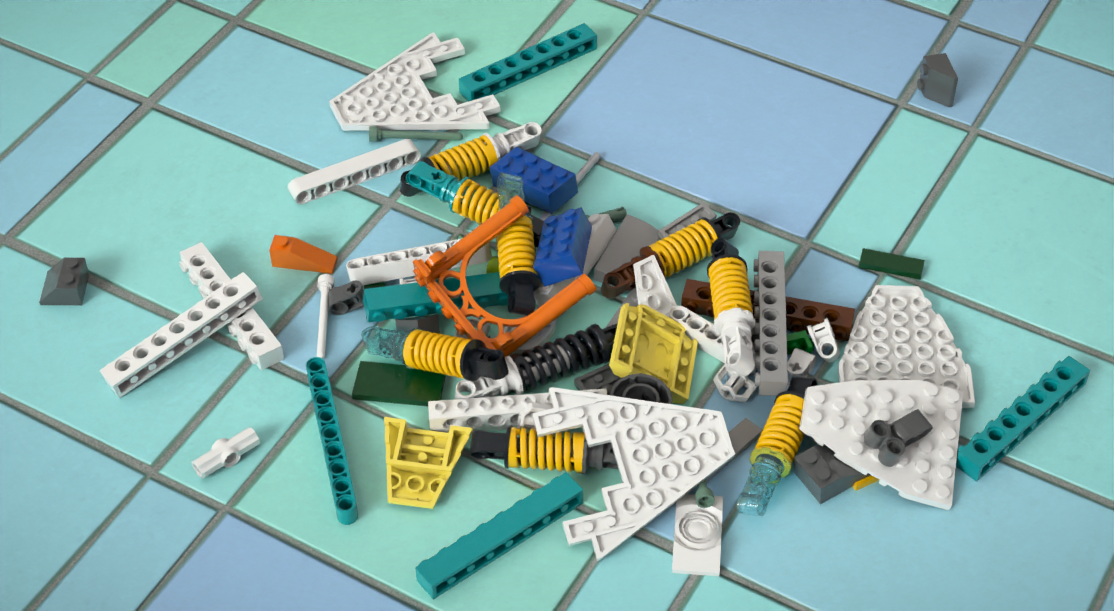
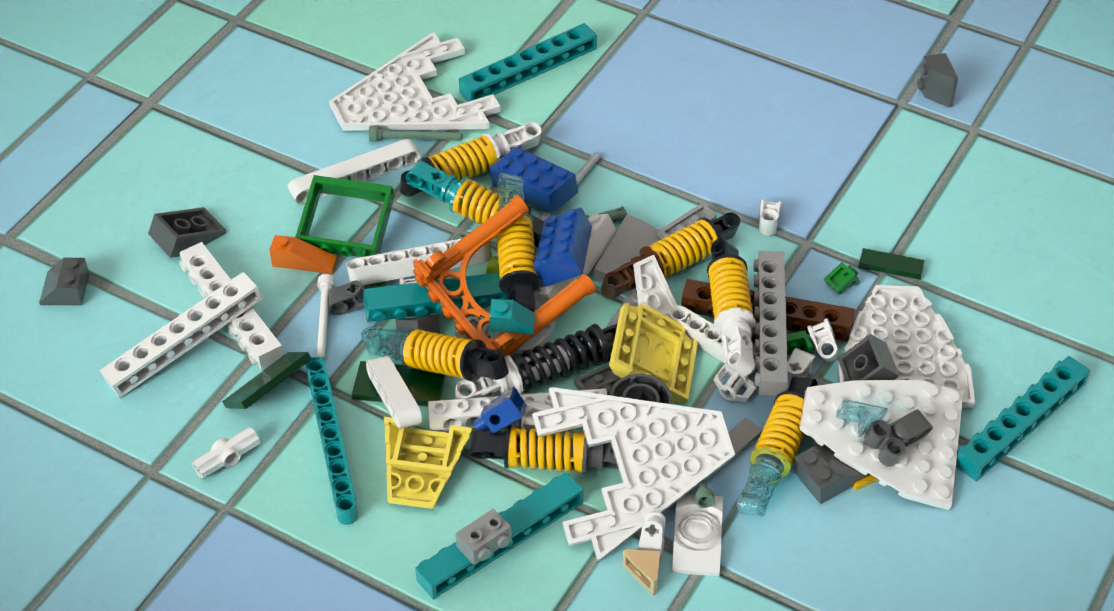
none -> dark grey slope [148,207,227,258]
none -> dark green tile [222,352,312,409]
none -> green window [295,175,395,257]
none -> white beam [366,356,422,429]
none -> light grey brick [456,508,512,565]
none -> blue torso [473,386,527,433]
none -> teal slope [490,299,535,334]
none -> tan slope [622,549,660,595]
none -> white piece [638,511,666,559]
none -> white piece [759,199,782,236]
none -> green bracket [824,262,860,295]
none -> clear light blue slope [836,399,888,437]
none -> dark grey slope [838,334,899,381]

